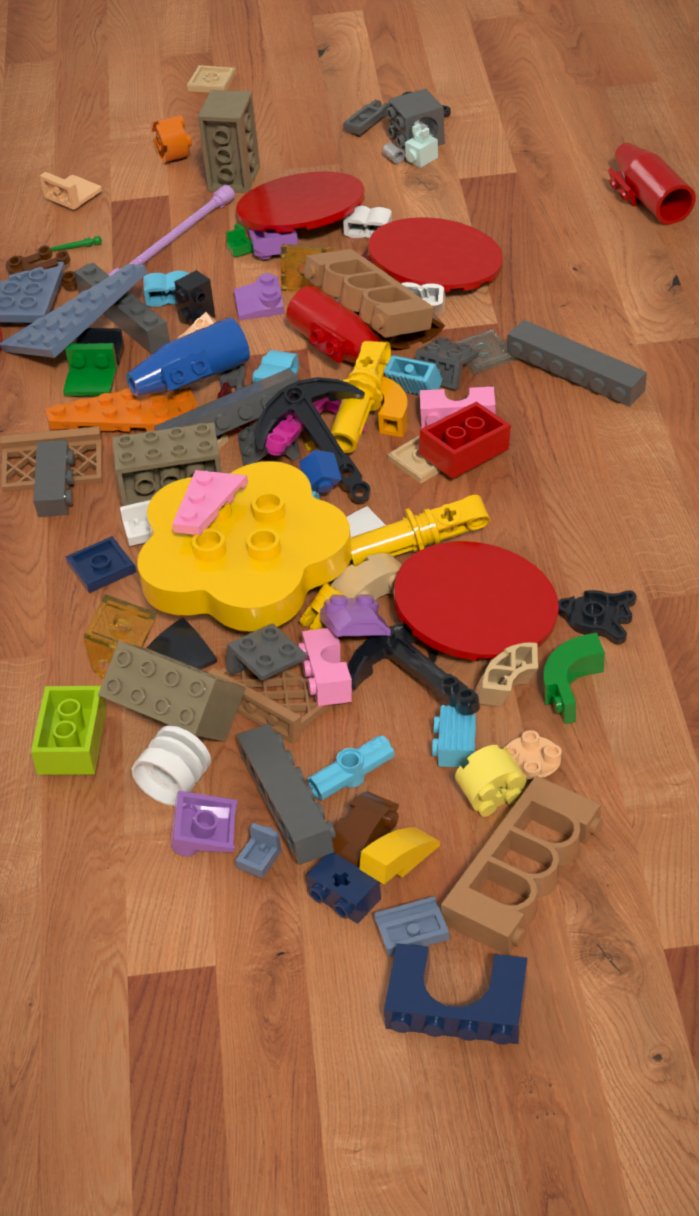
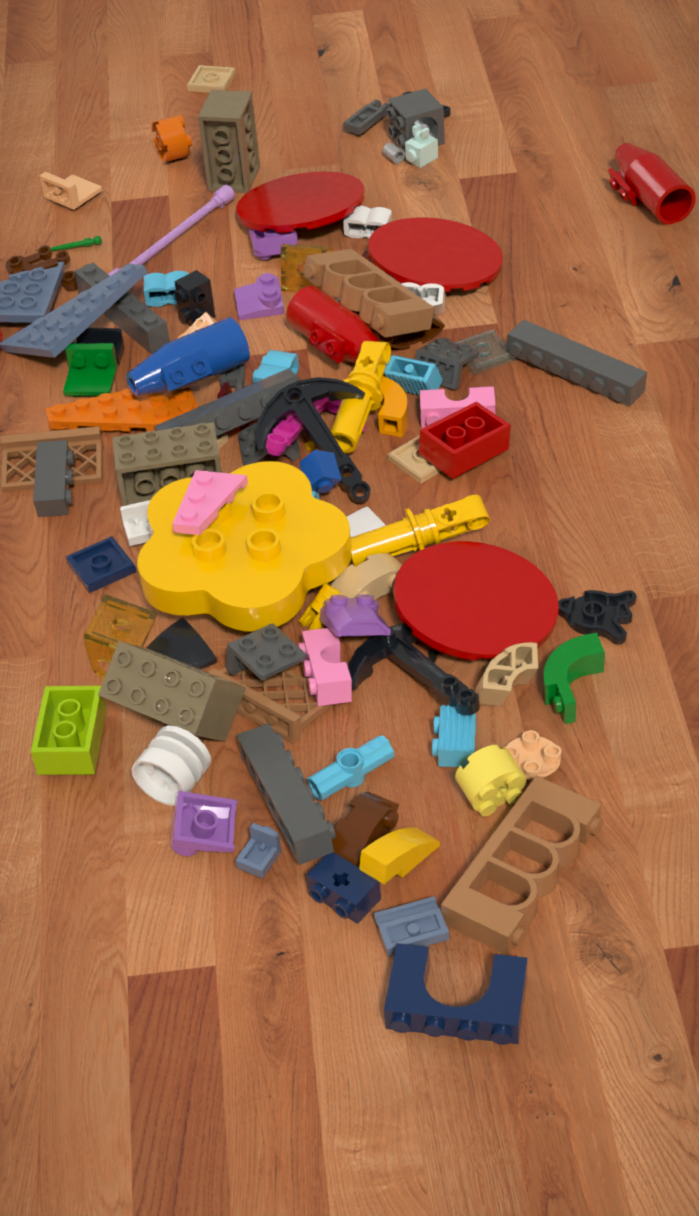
green slope [226,223,254,257] -> none

